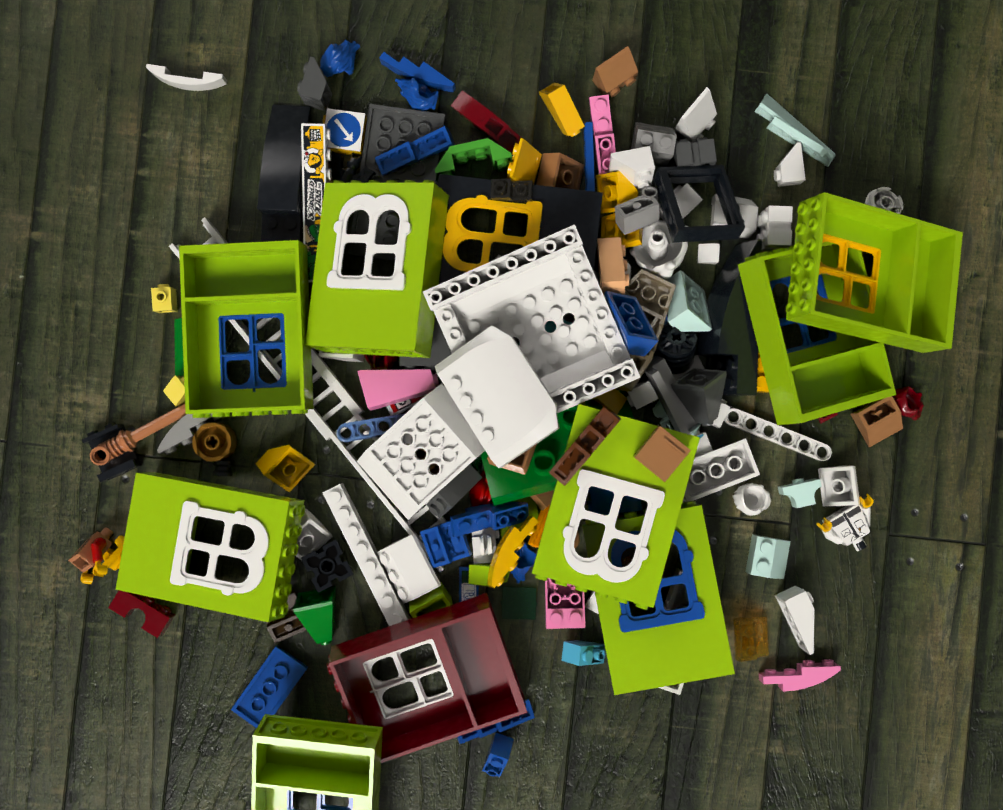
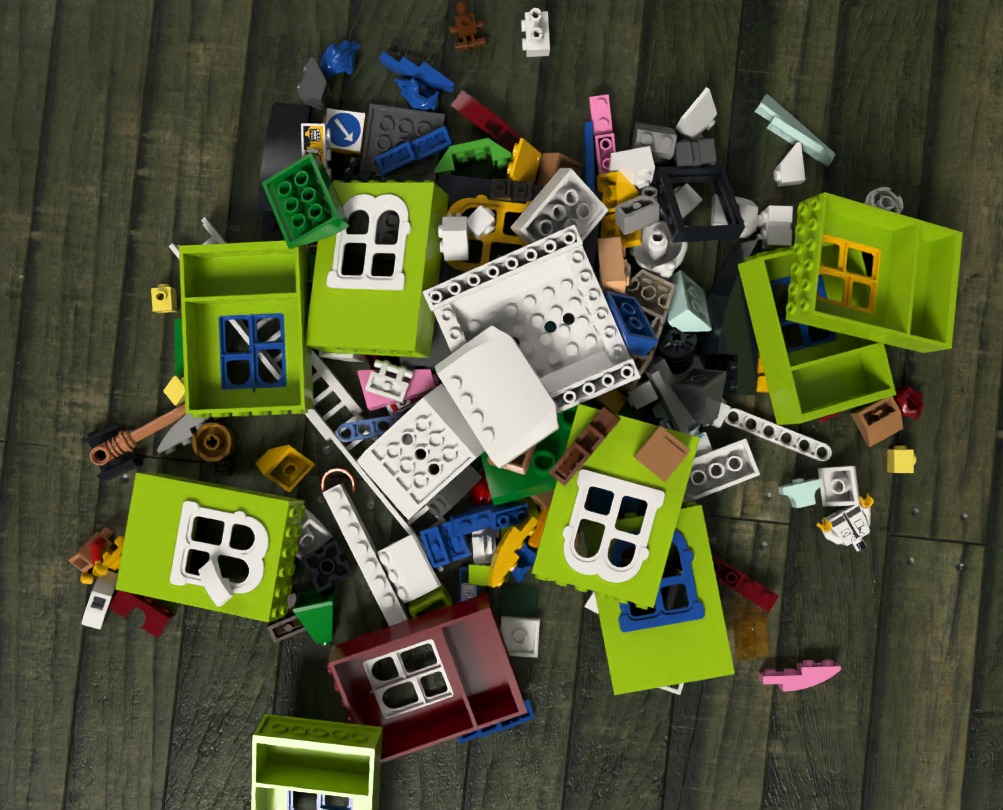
white slope [146,64,227,91] -> none
blue plate [231,645,308,728] -> none
blue slope [482,733,514,777] -> none
yellow slope [539,82,585,137] -> none
bright pink slope [545,578,585,629] -> none
medium azure slope [561,640,606,666] -> none
medium nougat slope [592,46,638,98] -> none
white slope [697,243,720,264] -> none
white hair [732,483,771,516] -> none
light aqua slope [745,534,791,579] -> none
white slope [775,586,814,655] -> none
none -> white slope [81,570,118,629]
none -> white slope [198,559,233,607]
none -> green slope [262,153,350,249]
none -> orange helmet [322,468,356,492]
none -> white plate [365,359,414,403]
none -> white brick [438,213,469,261]
none -> reddish brown piece [449,2,486,52]
none -> white brick [467,205,495,240]
none -> white tile [501,616,540,658]
none -> white slope [510,168,608,245]
none -> white brick [521,8,550,57]
none -> dark red slope [711,554,779,612]
none -> light yellow brick [887,446,916,473]

